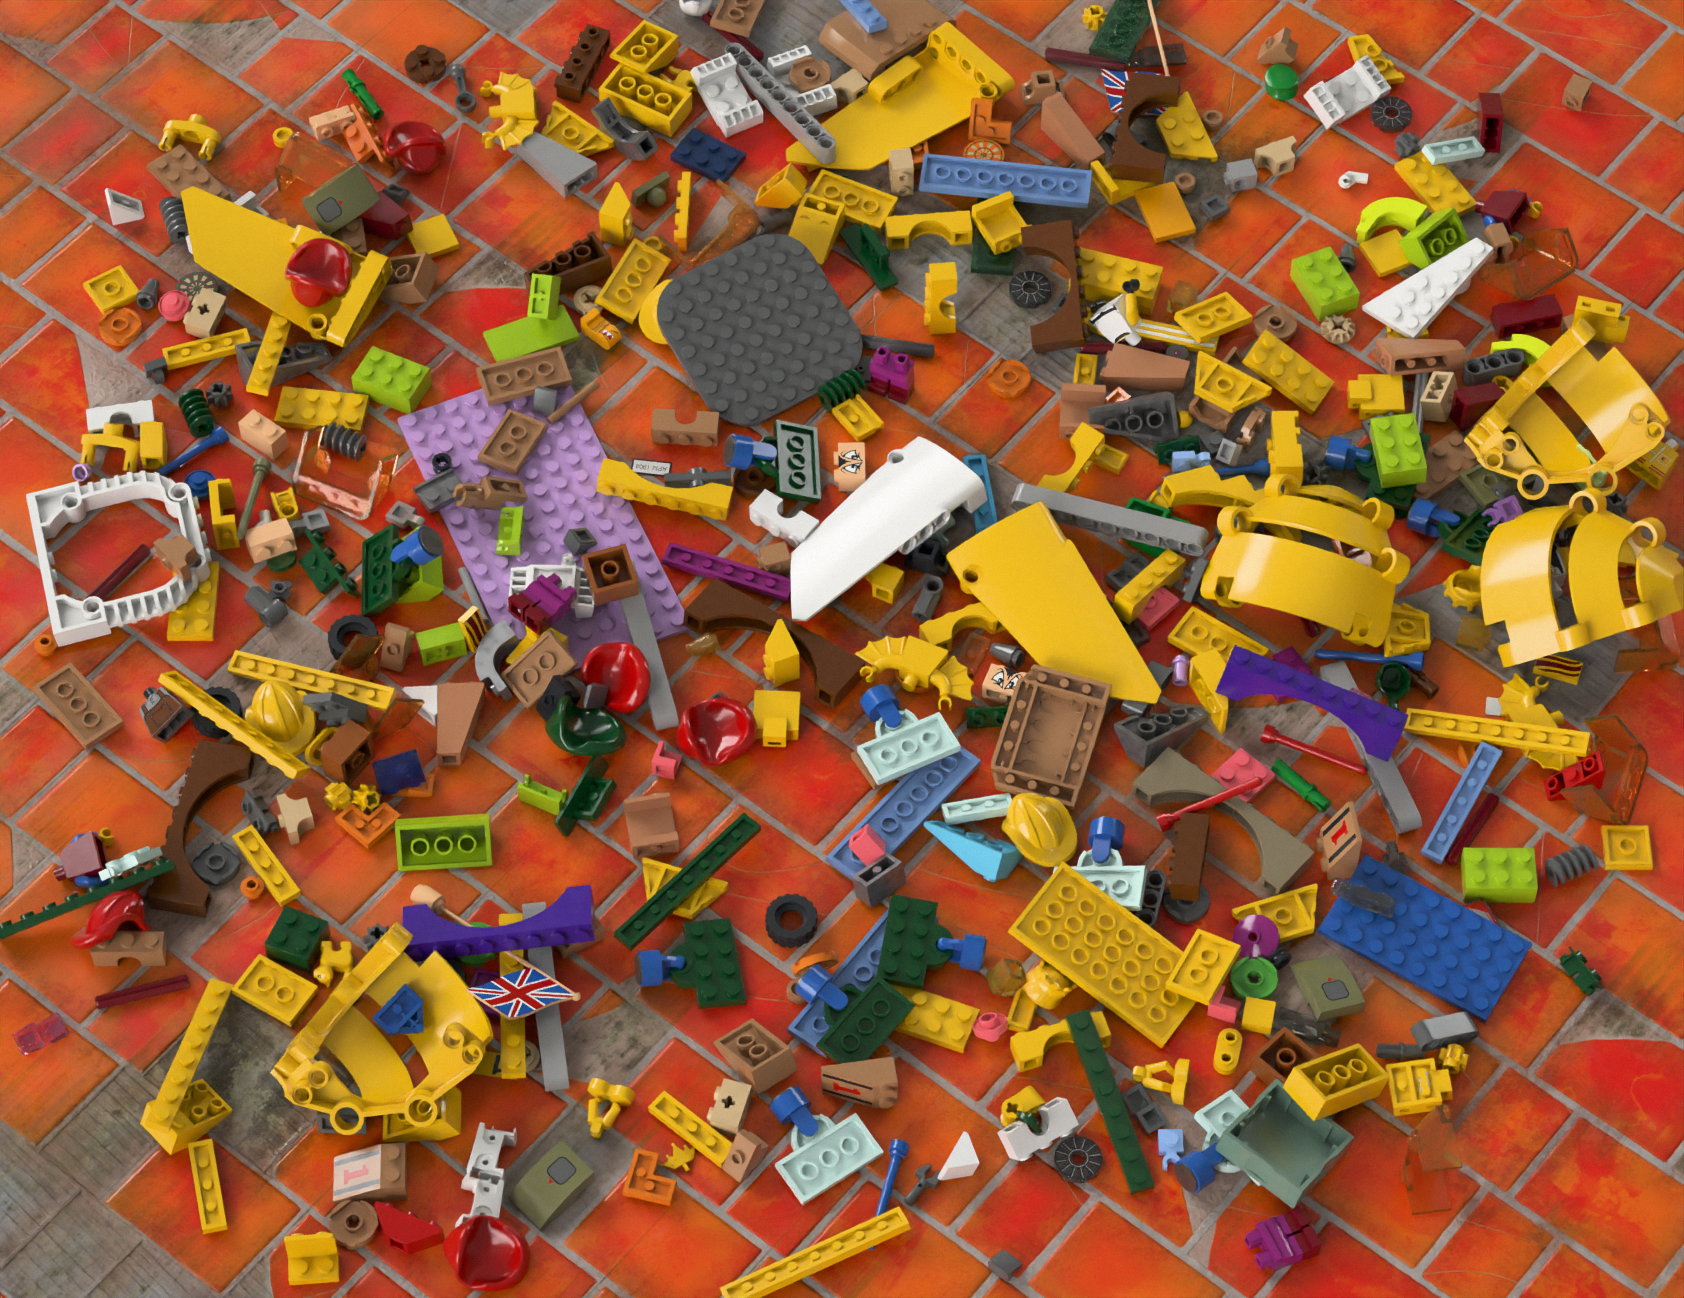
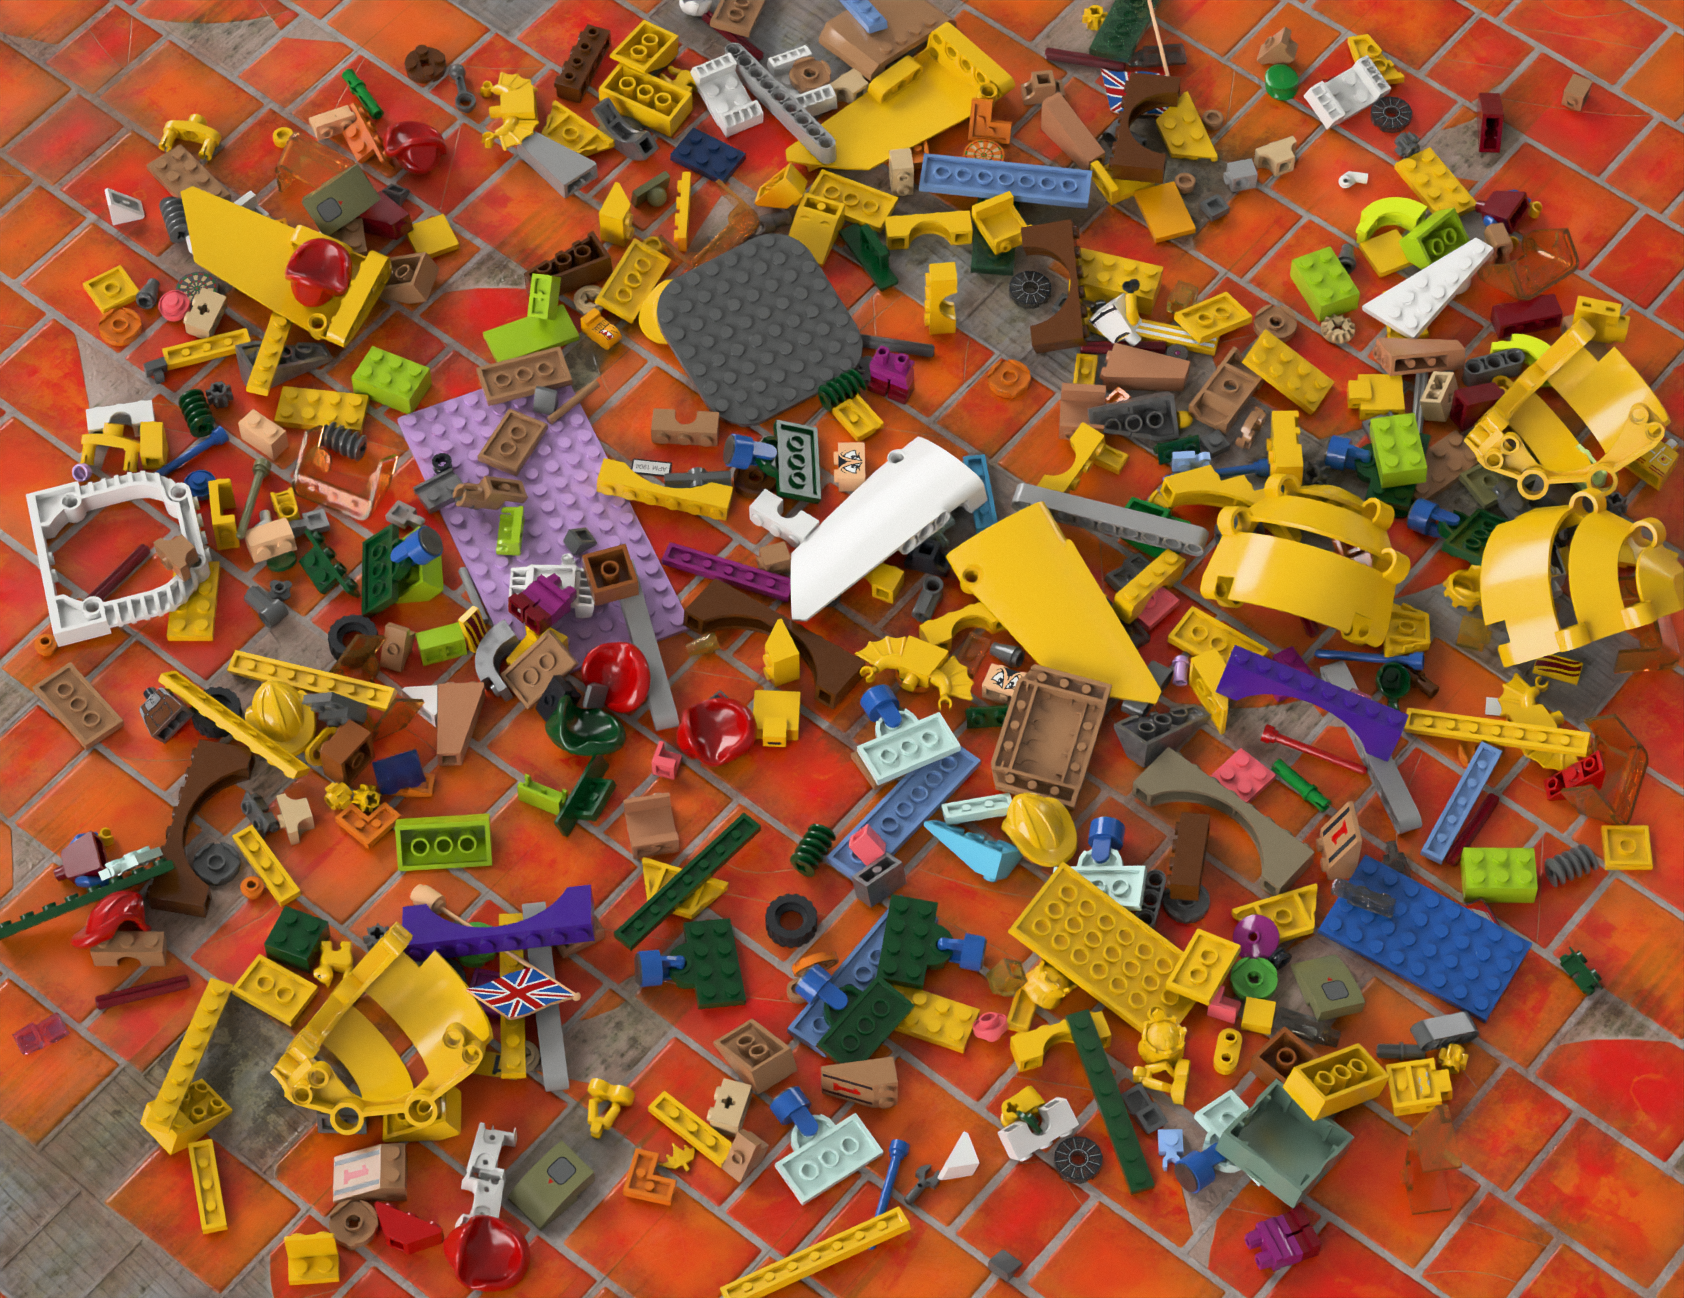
blue slope [372,983,424,1035] -> none
red piece [1155,777,1263,832] -> none
dark grey plate [1182,558,1210,603] -> none
yellow wing [1194,351,1272,413] -> none
light grey plate [1215,438,1243,466] -> none
light aqua plate [1422,136,1485,165] -> none
medium lavender plate [1482,495,1523,527] -> none
none -> dark green piece [790,824,836,877]
none -> yellow hair [1138,1008,1187,1067]

